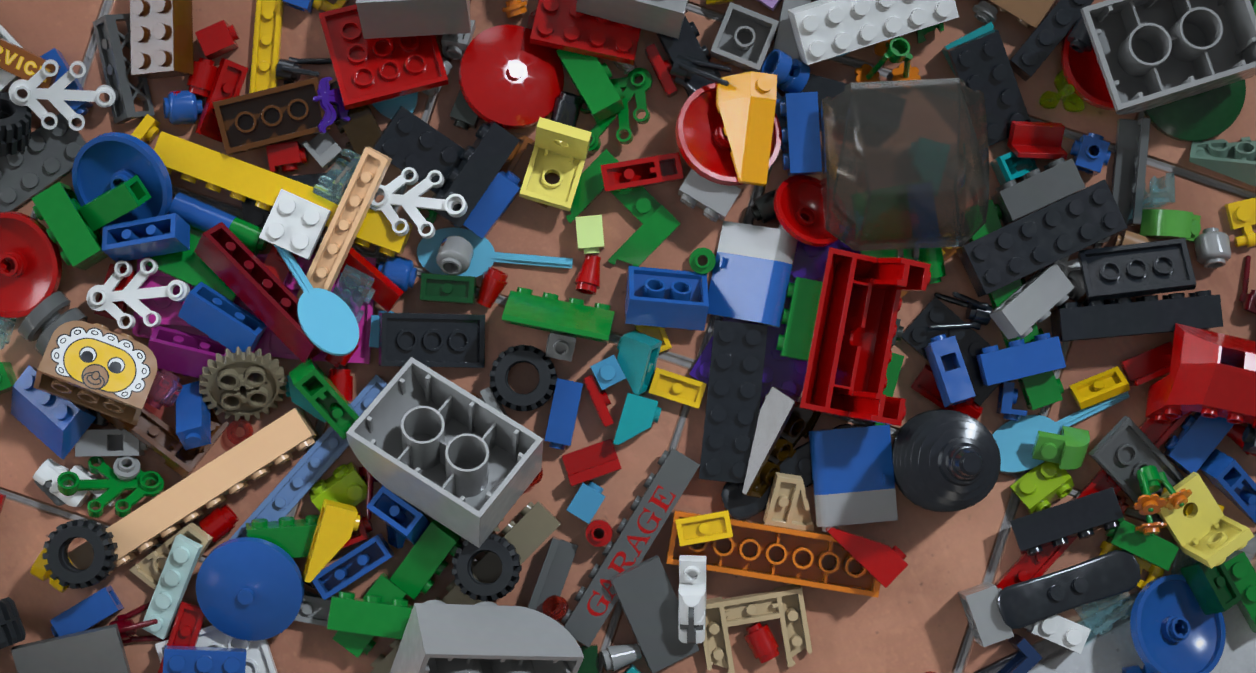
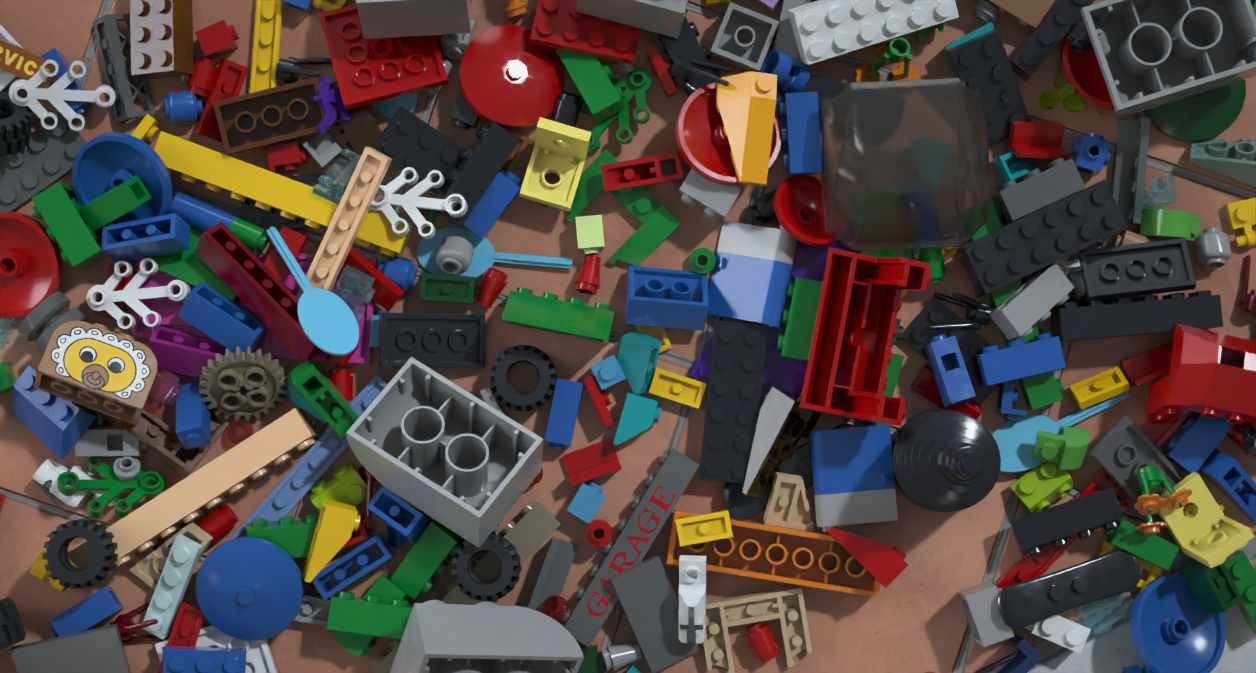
white plate [259,189,331,260] -> none
light grey bracket [545,331,576,362] -> none

